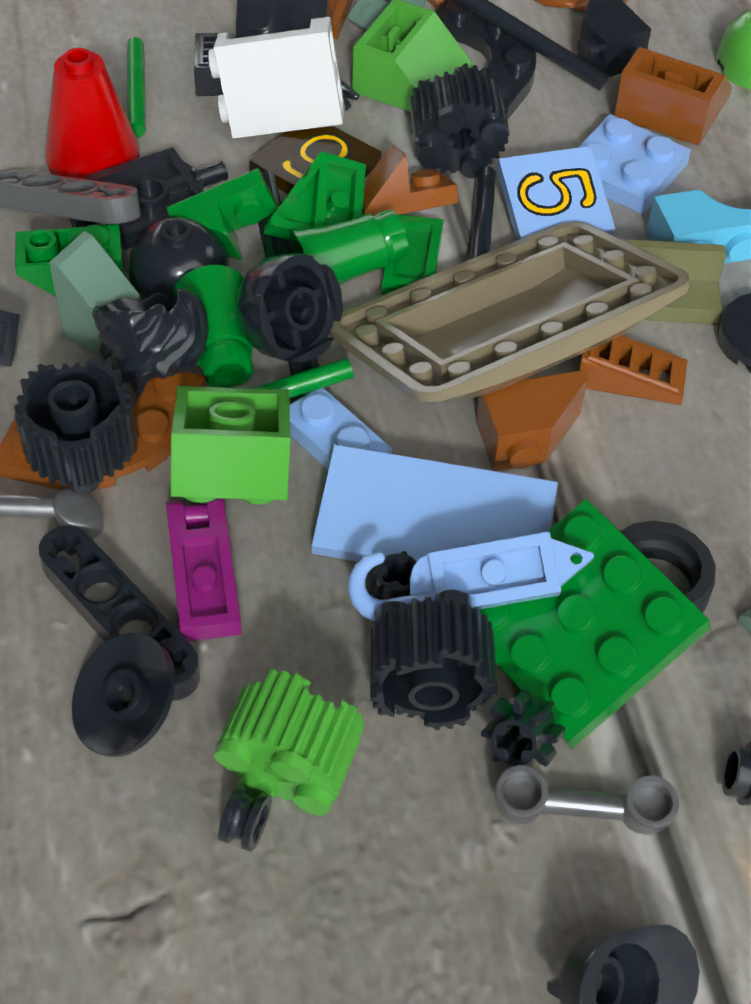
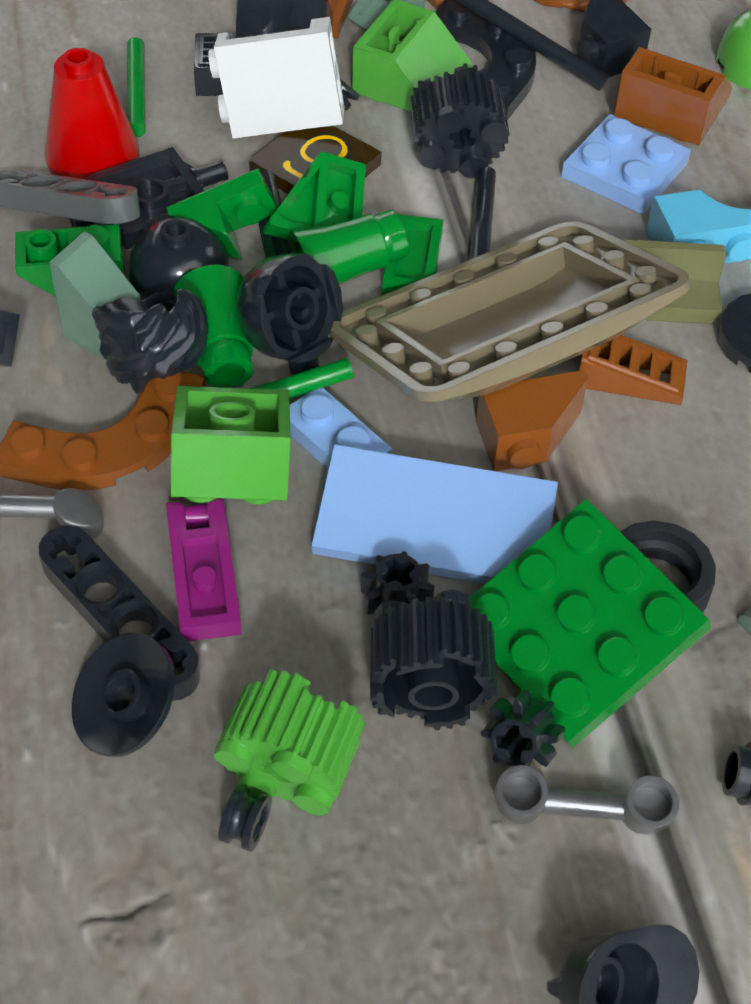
black brick [14,358,137,493] -> none
light blue plate [348,531,594,622] -> none
dark orange slope [362,145,458,216] -> none
light blue tile [496,146,615,241] -> none

